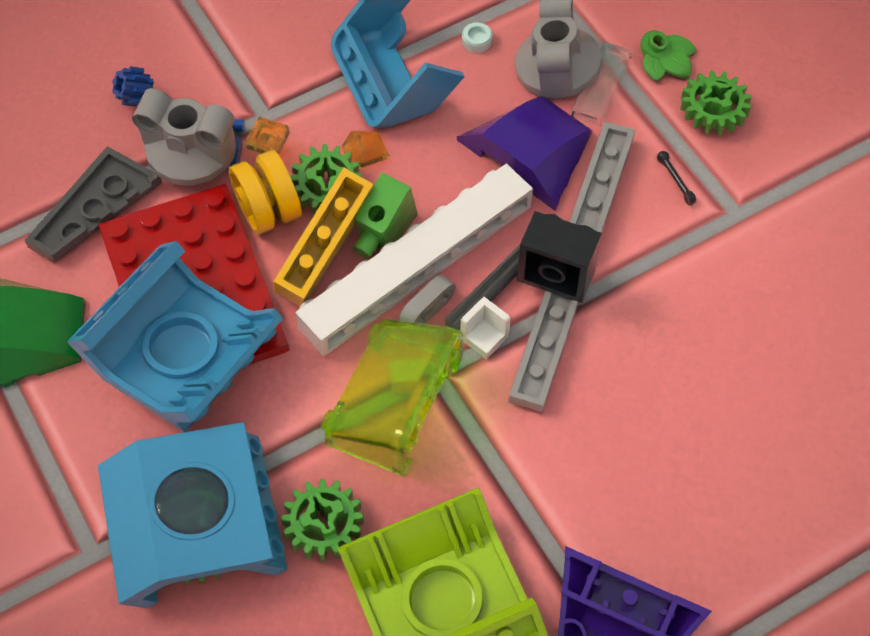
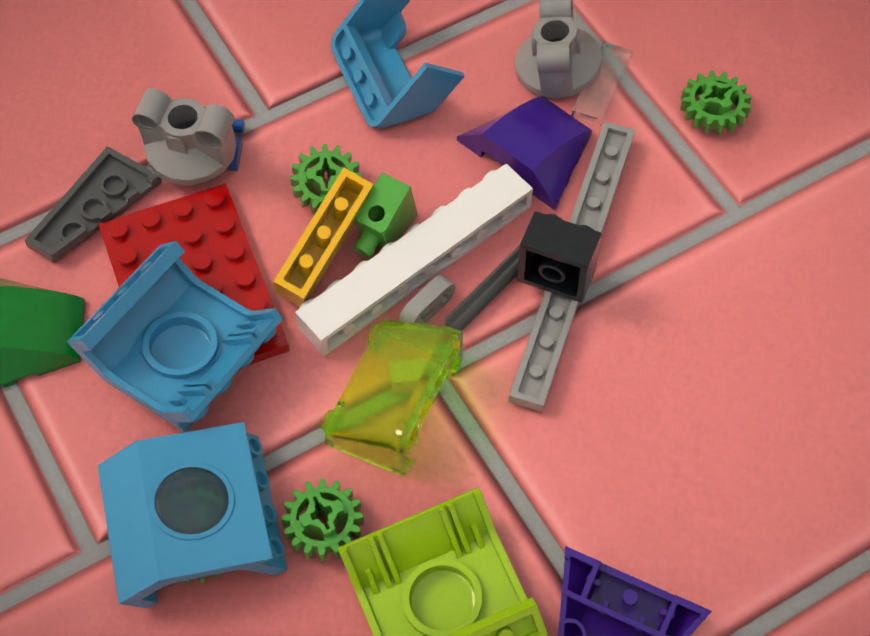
blue gear [112,66,154,107] -> none
yellow wheel [228,149,302,236] -> none
clear yellow tile [246,117,290,155] -> none
clear yellow slope [342,131,390,169] -> none
white panel [460,297,511,360] -> none
light aqua tile [462,22,493,53] -> none
bright green plate [640,30,696,82] -> none
black hinge [657,151,696,205] -> none

